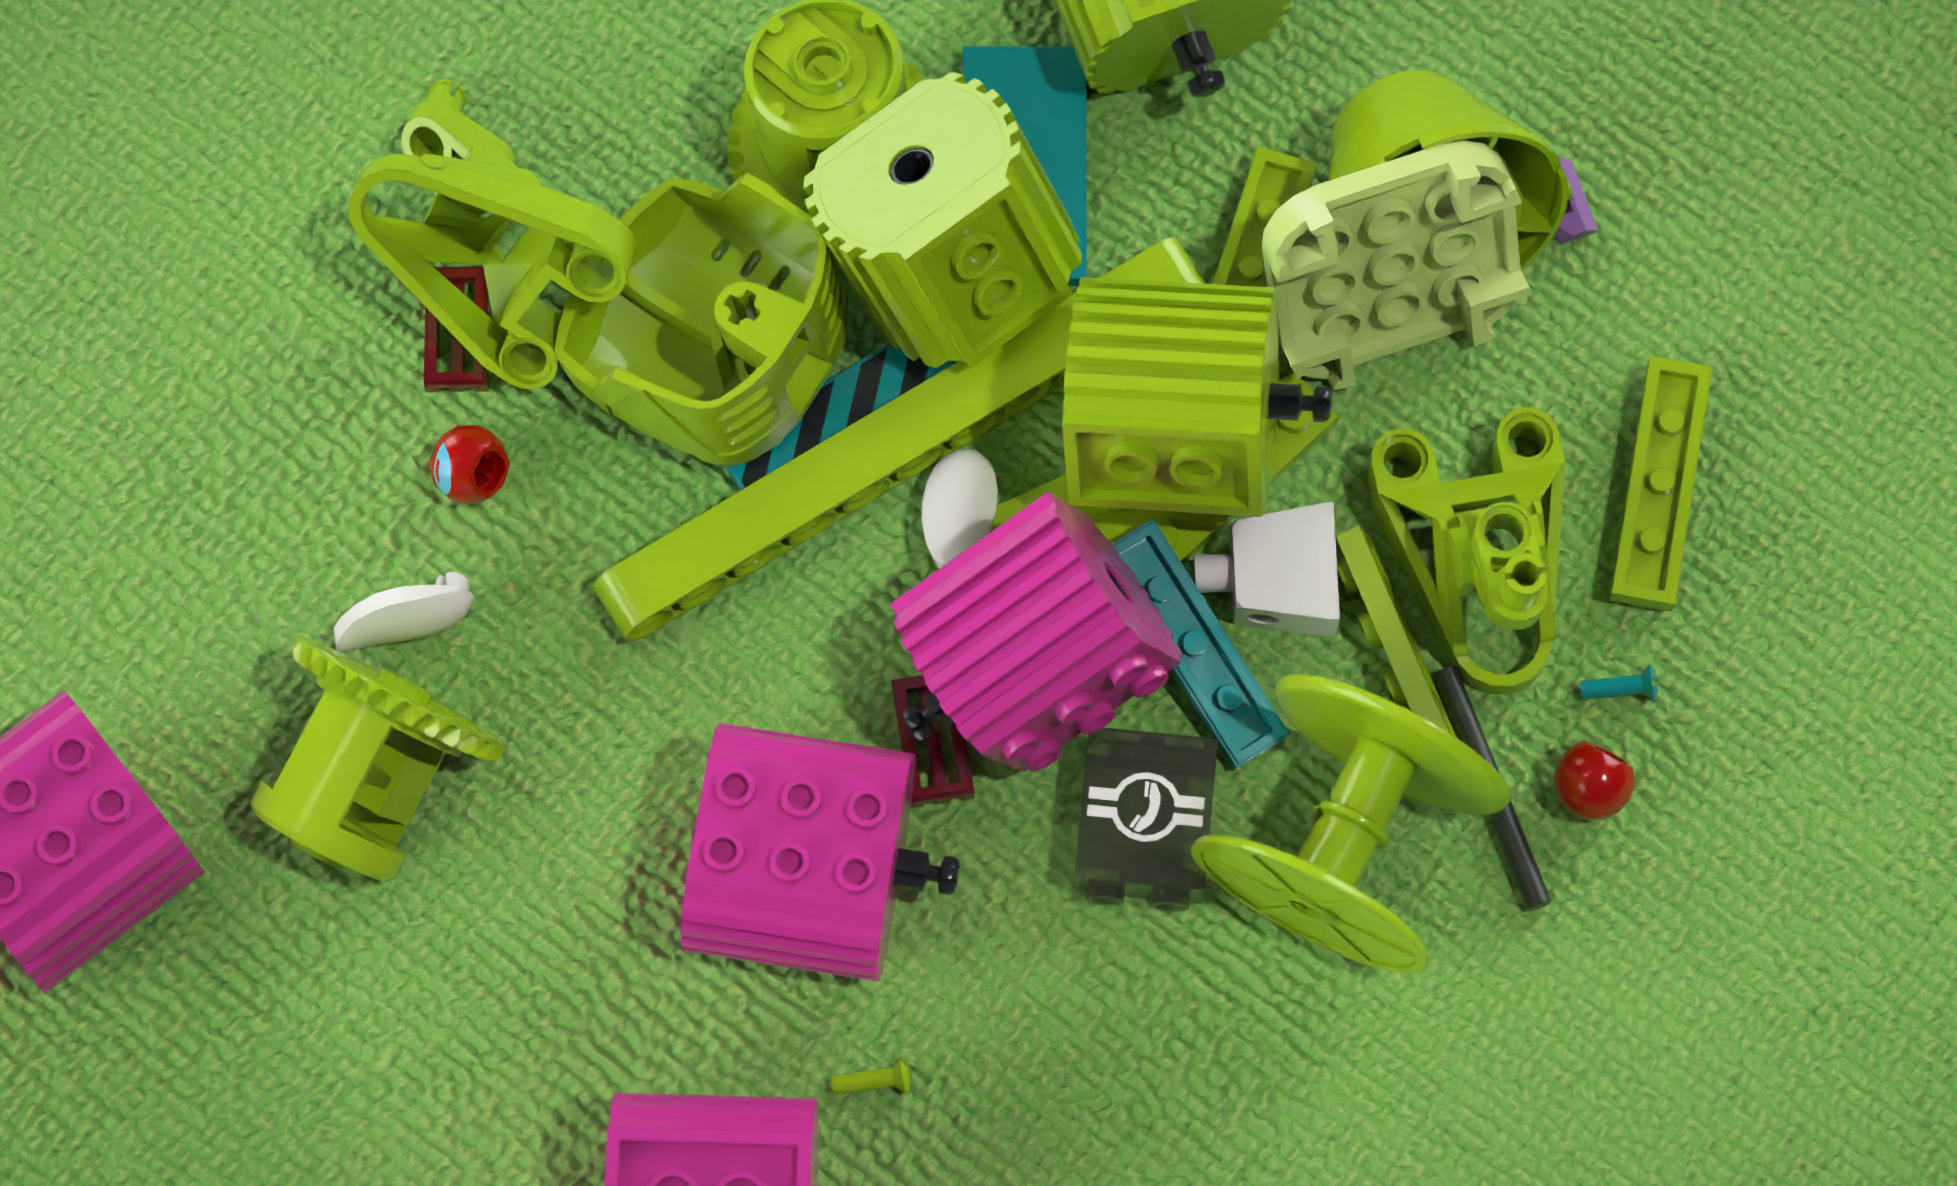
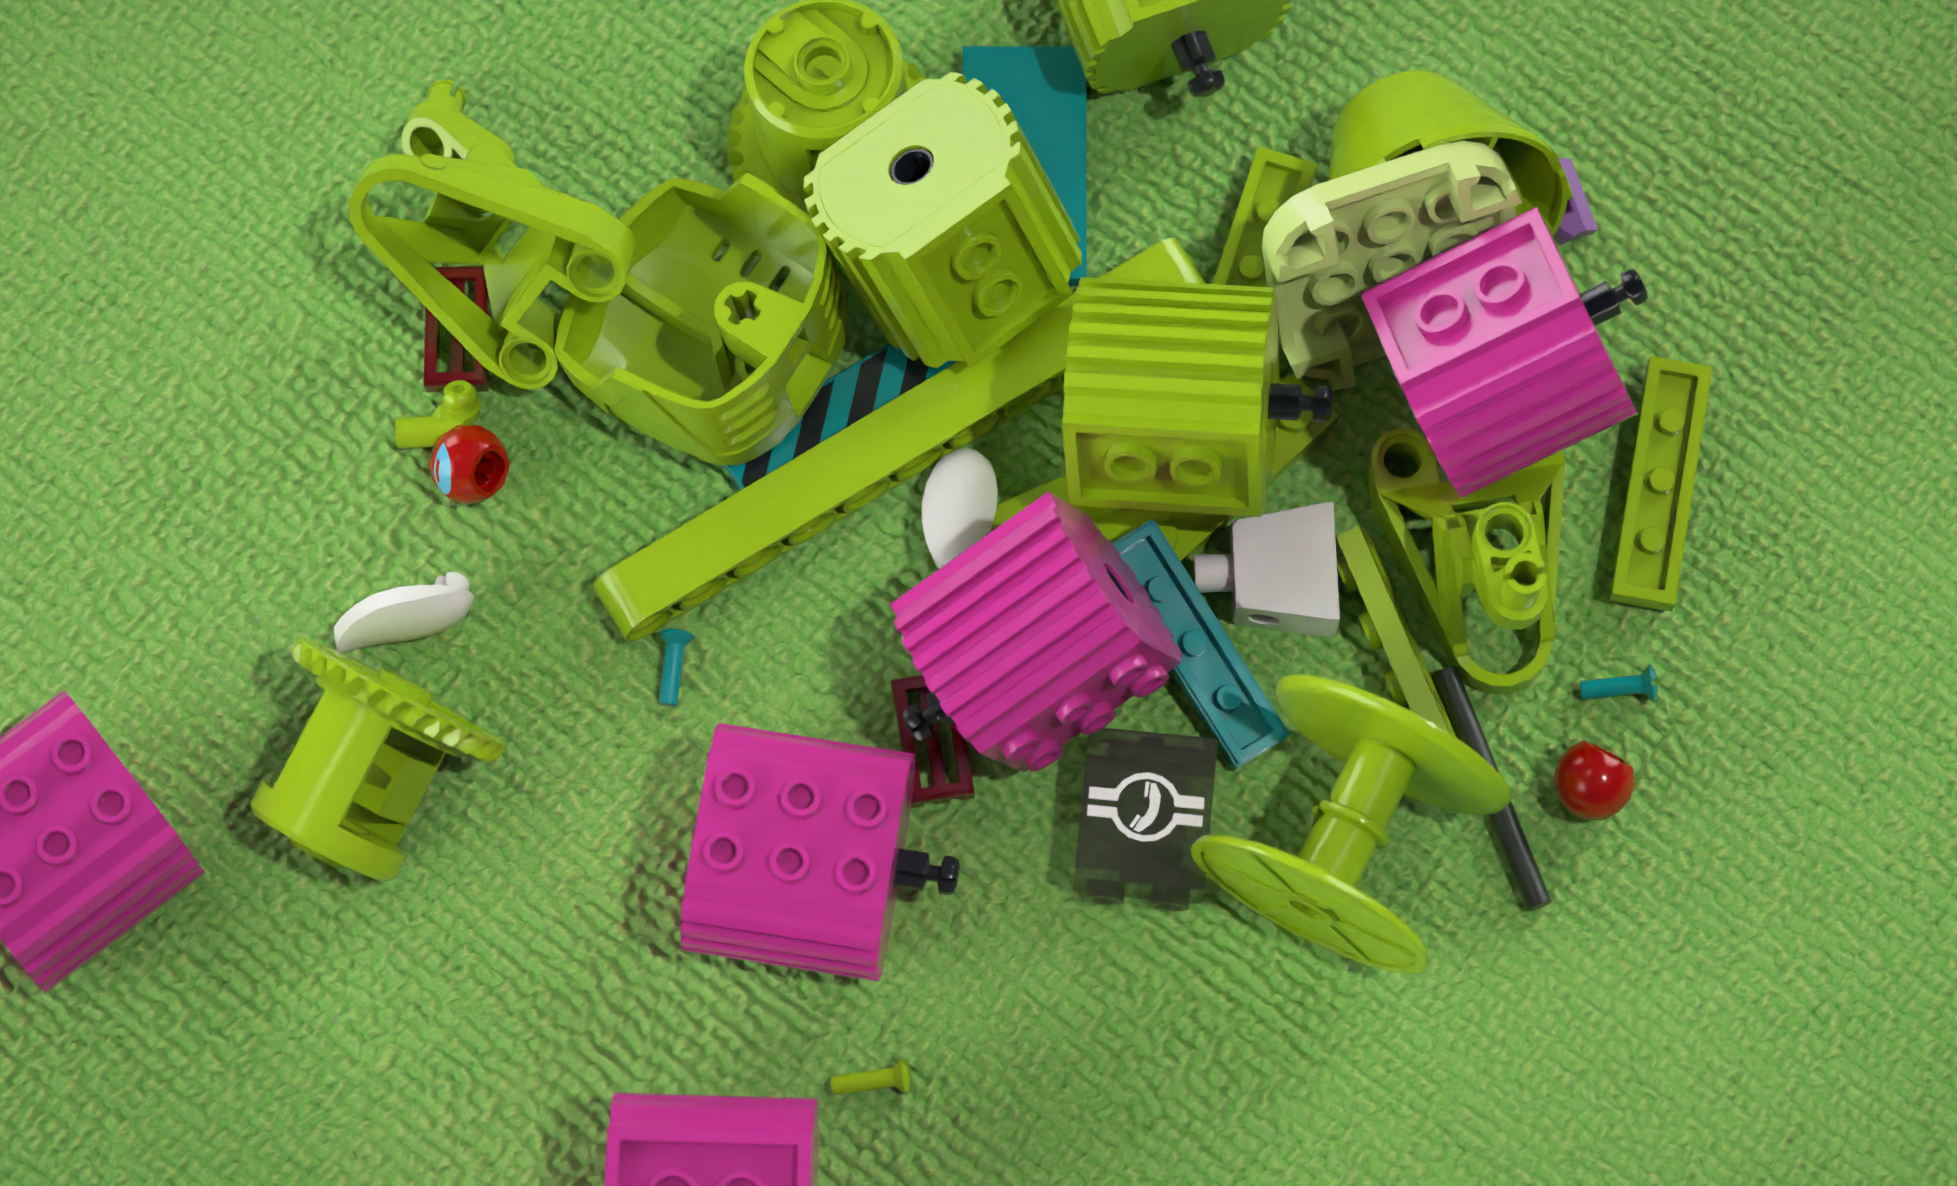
none -> lime arm [395,380,481,449]
none -> teal piece [658,629,695,706]
none -> dark pink piece [1361,207,1648,499]

